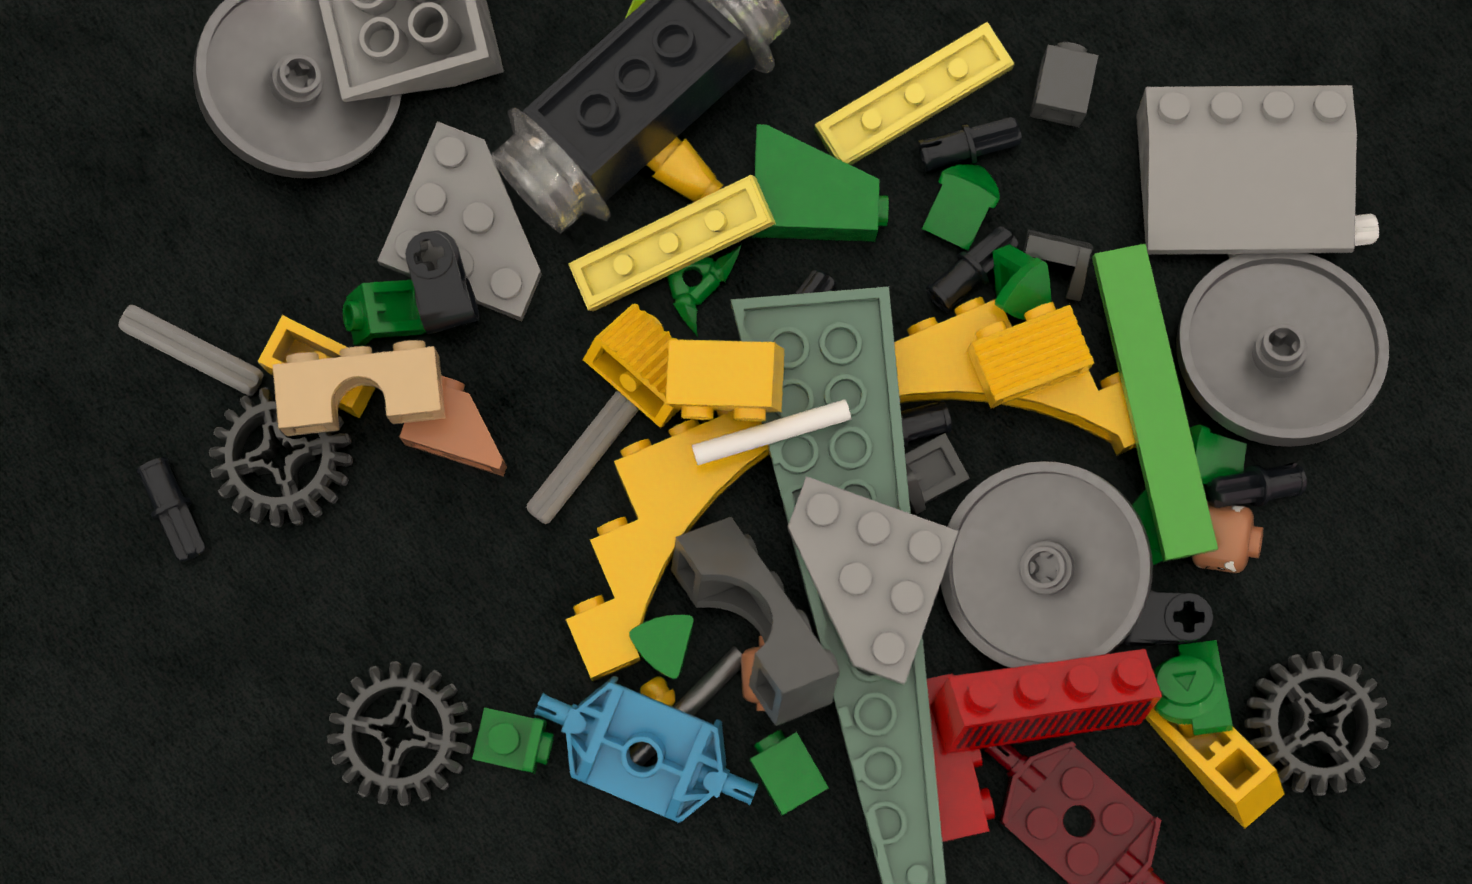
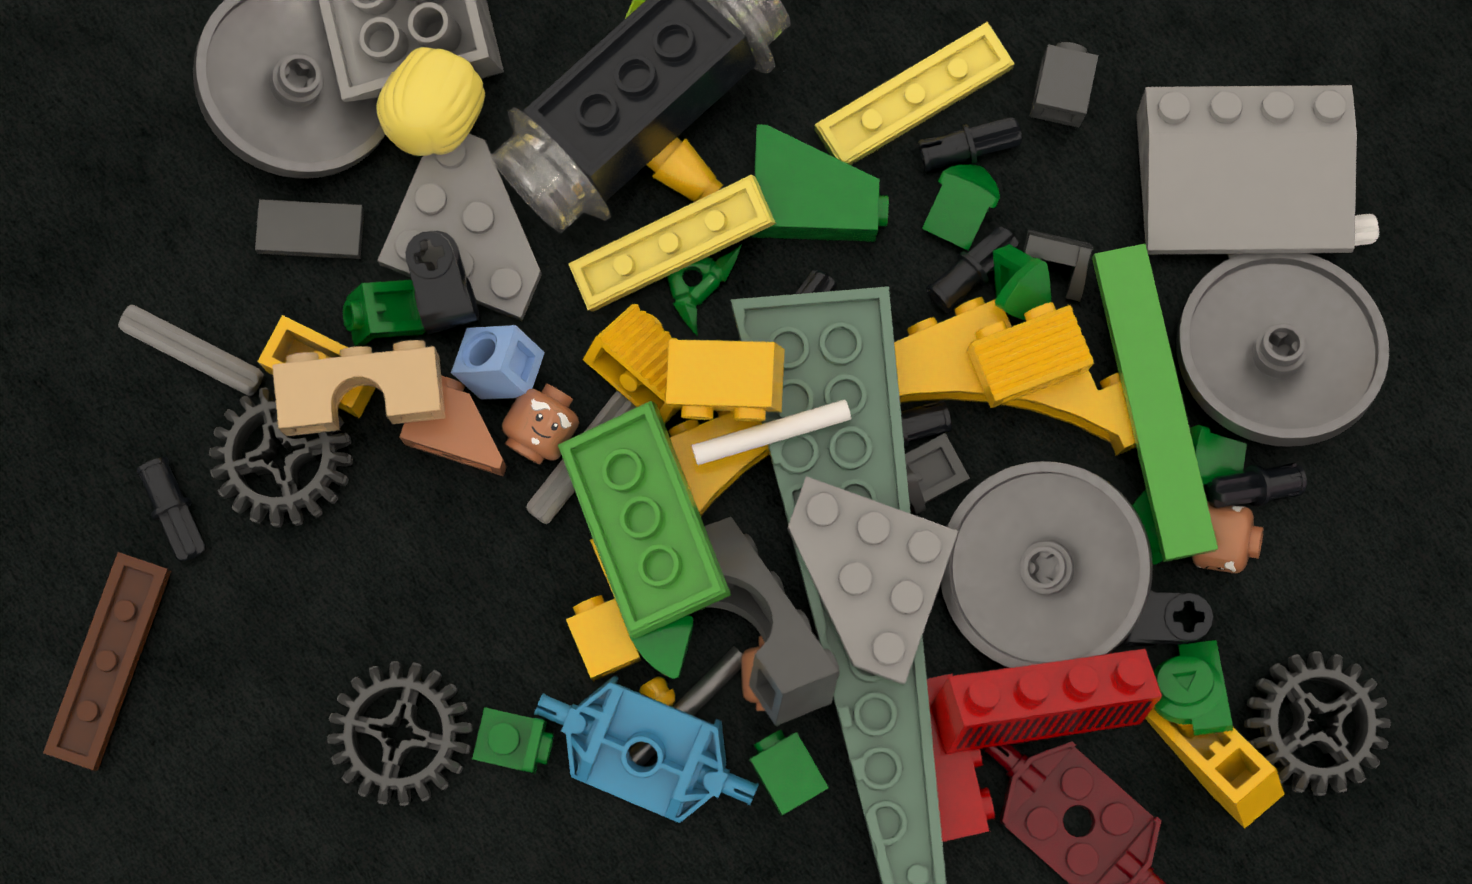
none -> reddish brown plate [43,552,171,771]
none -> dark grey tile [255,199,364,259]
none -> light yellow piece [376,47,485,156]
none -> light blue brick [451,325,545,399]
none -> nougat head [502,384,579,465]
none -> bright green tile [558,401,731,639]

